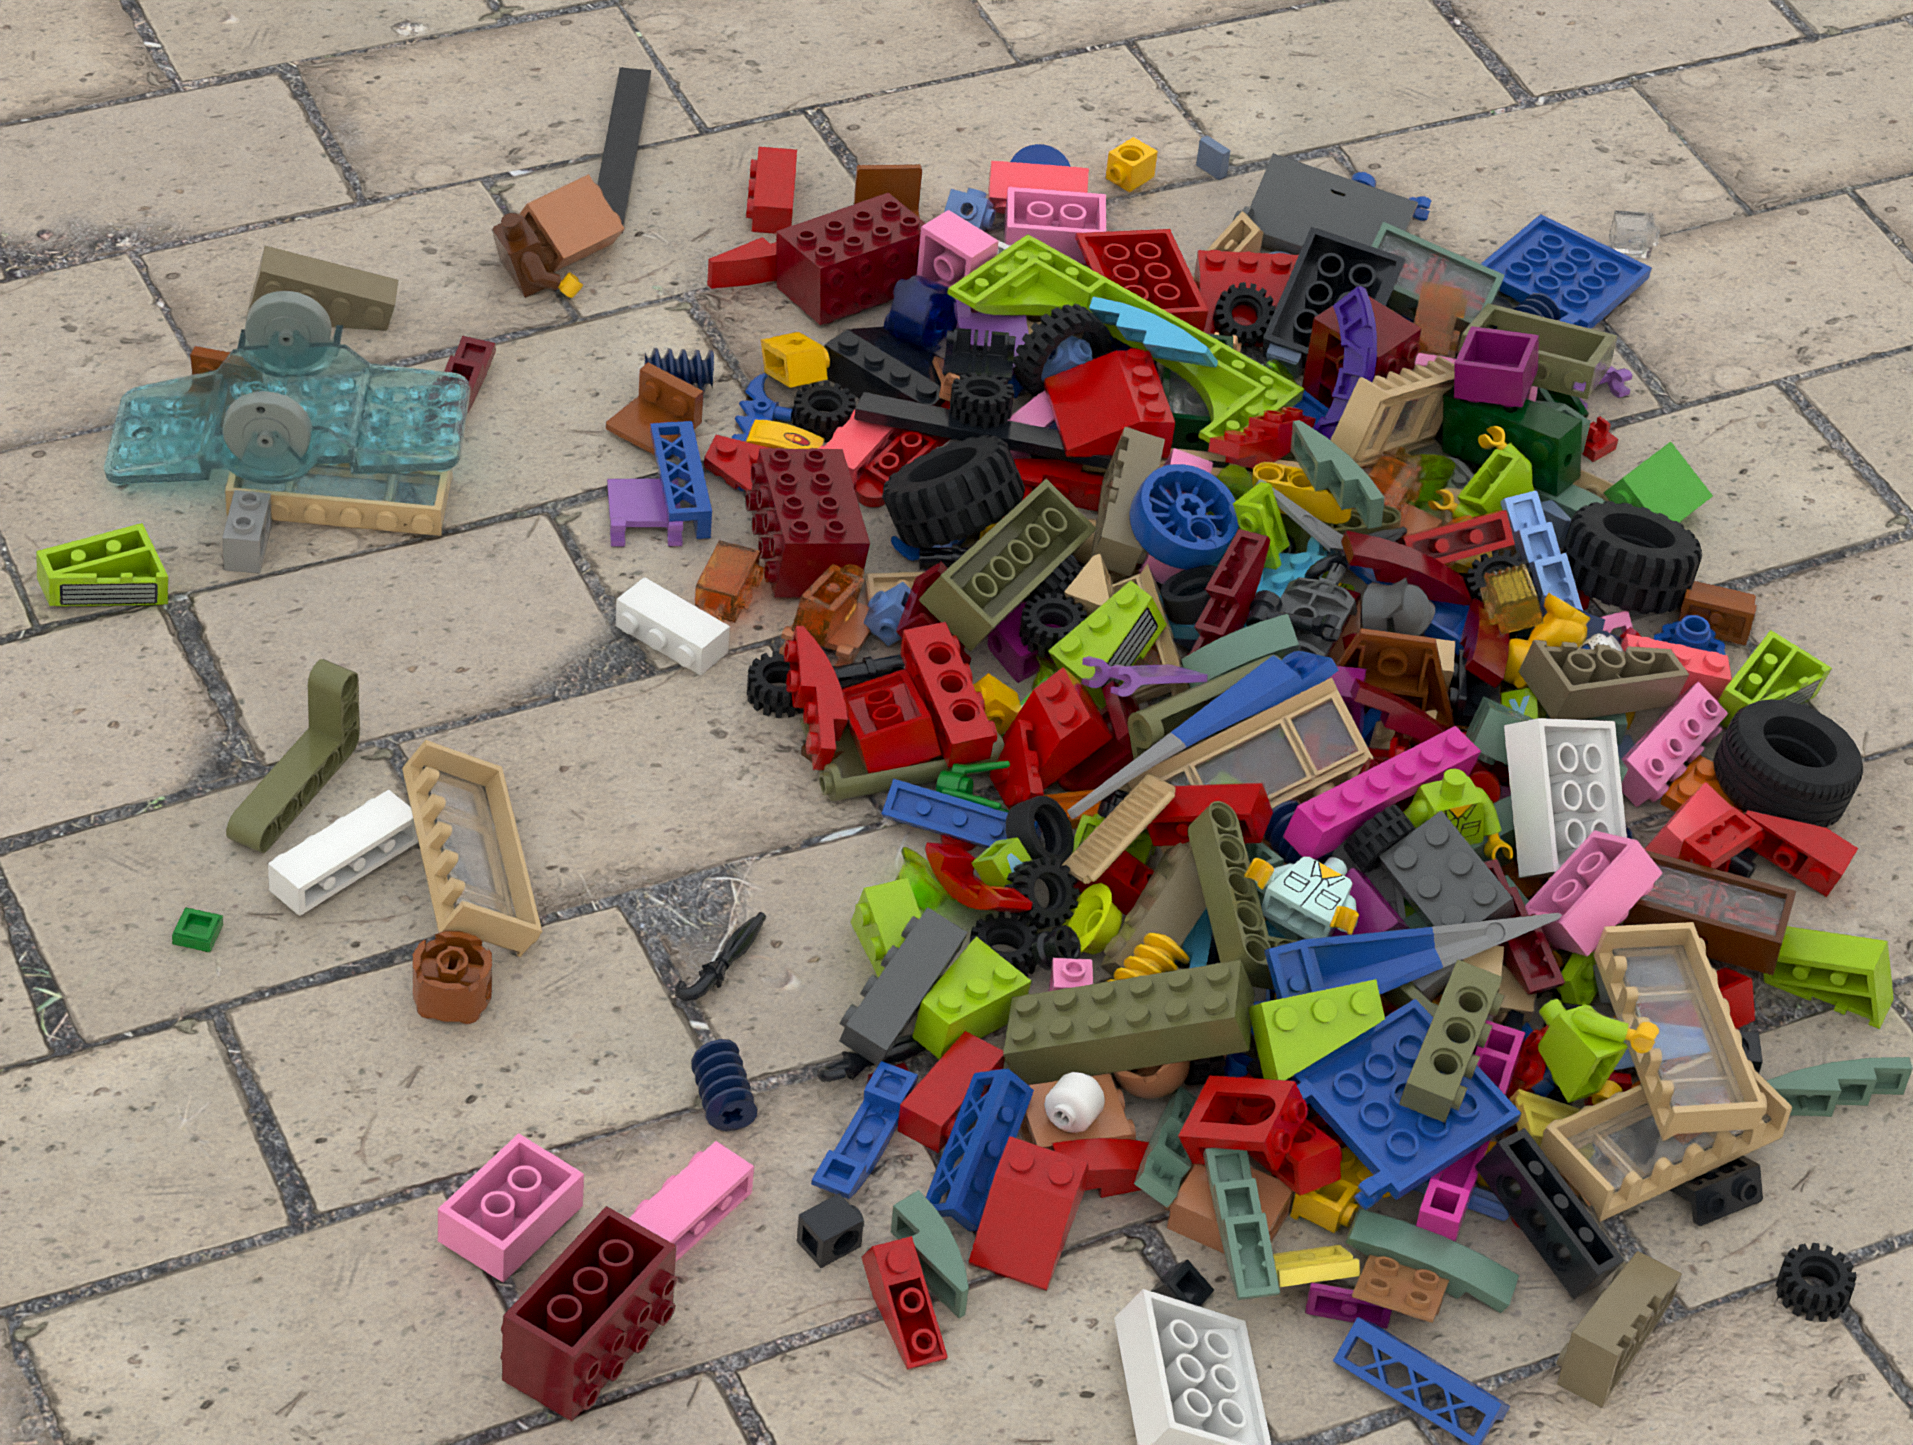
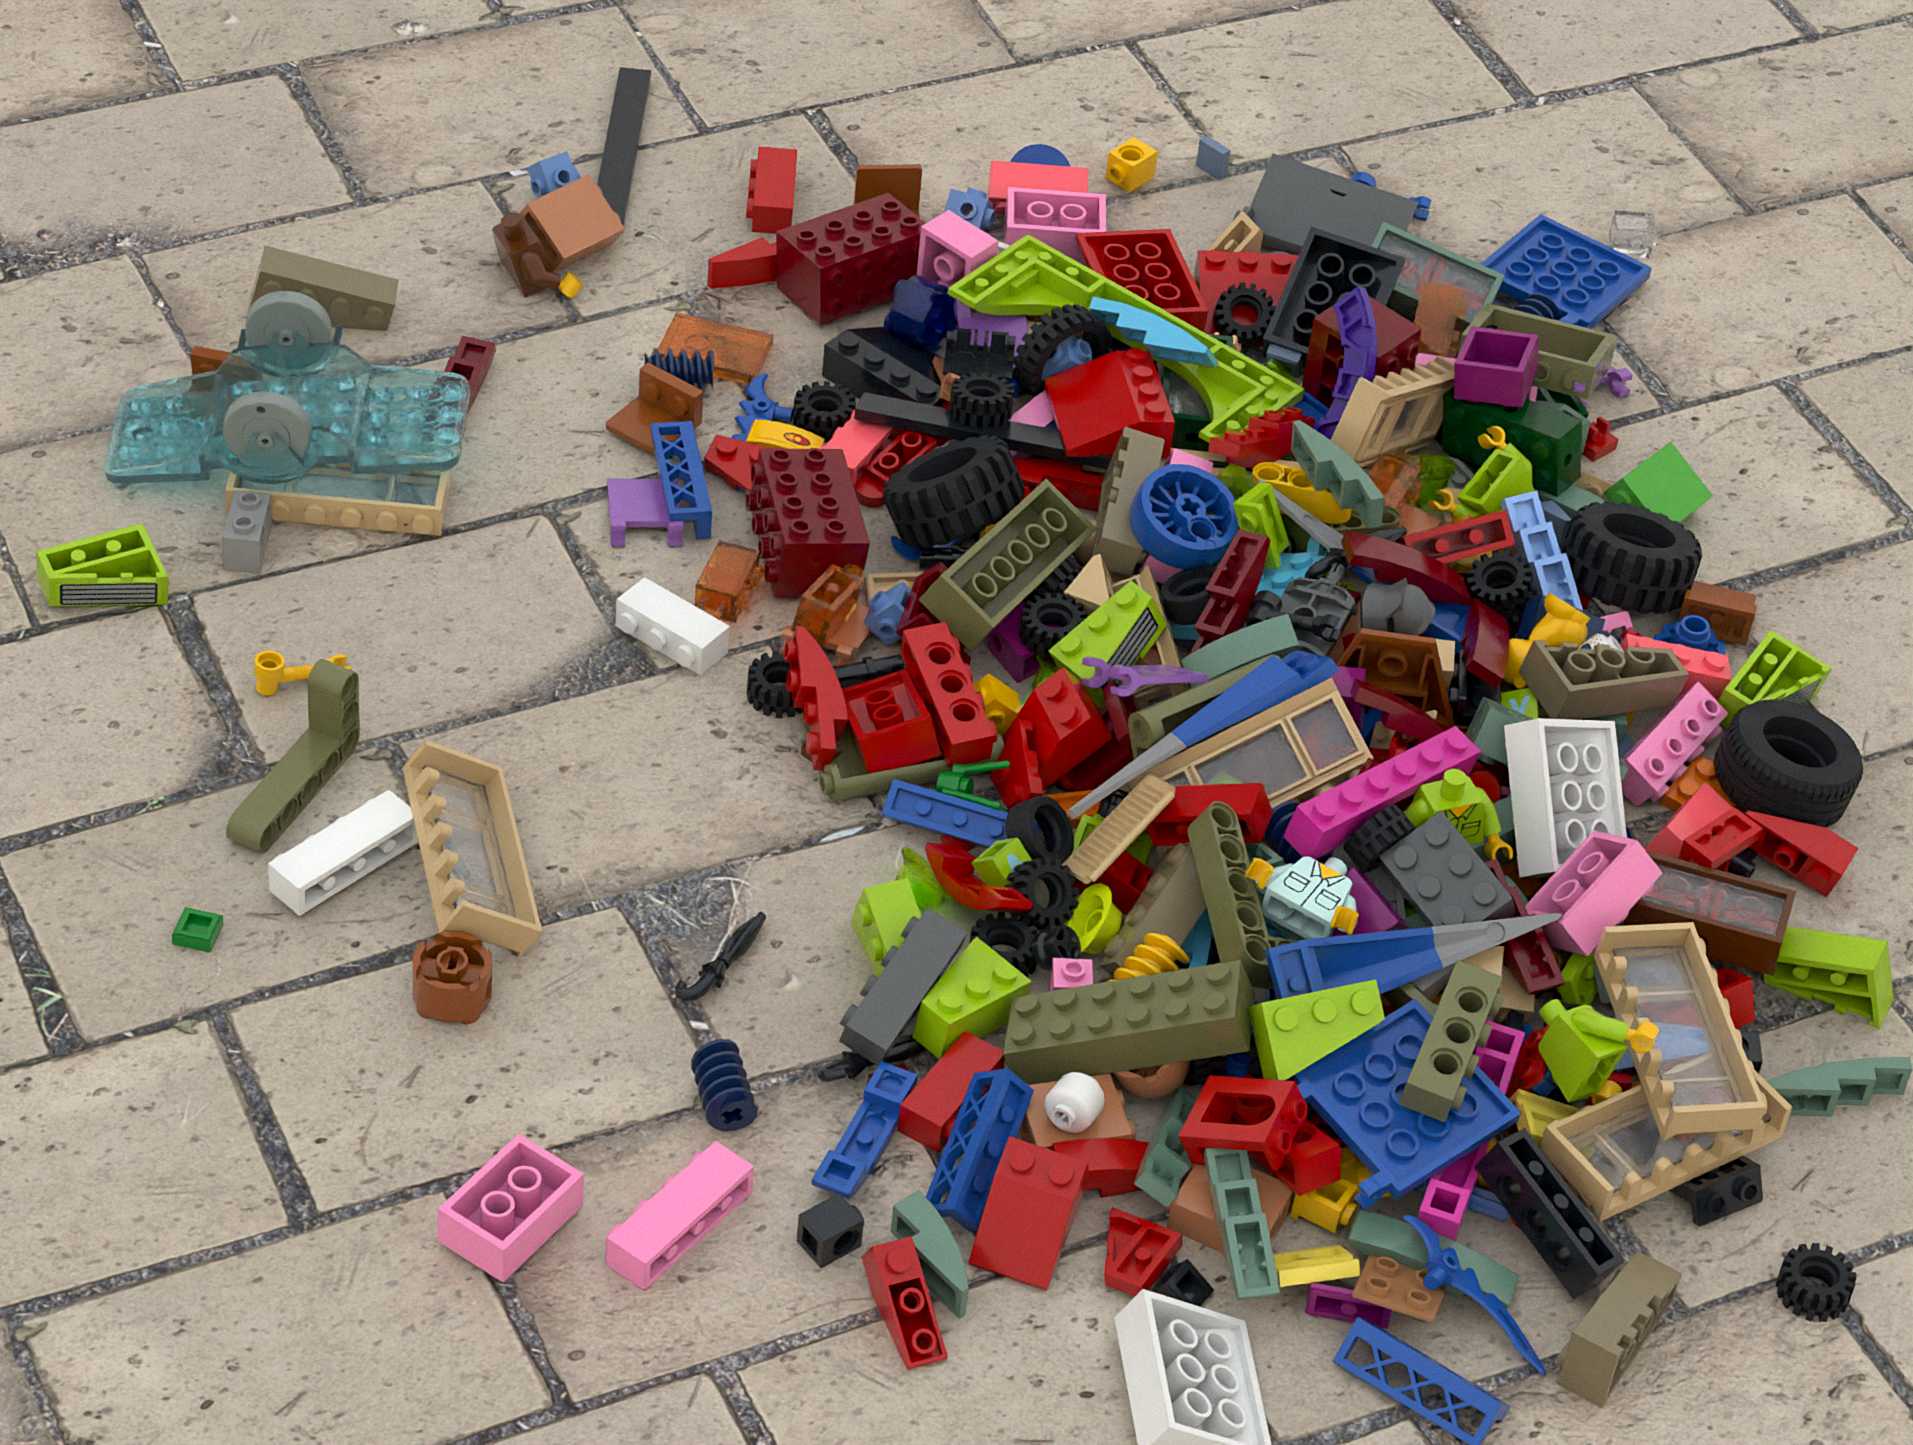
dark red brick [500,1206,677,1422] -> none
yellow brick [761,332,830,388] -> none
clear yellow brick [1479,563,1544,635] -> none
none -> yellow brick [253,650,352,696]
none -> medium blue brick [527,152,580,198]
none -> clear orange tile [658,312,773,384]
none -> red wing [1104,1207,1183,1296]
none -> blue piece [1404,1215,1546,1376]

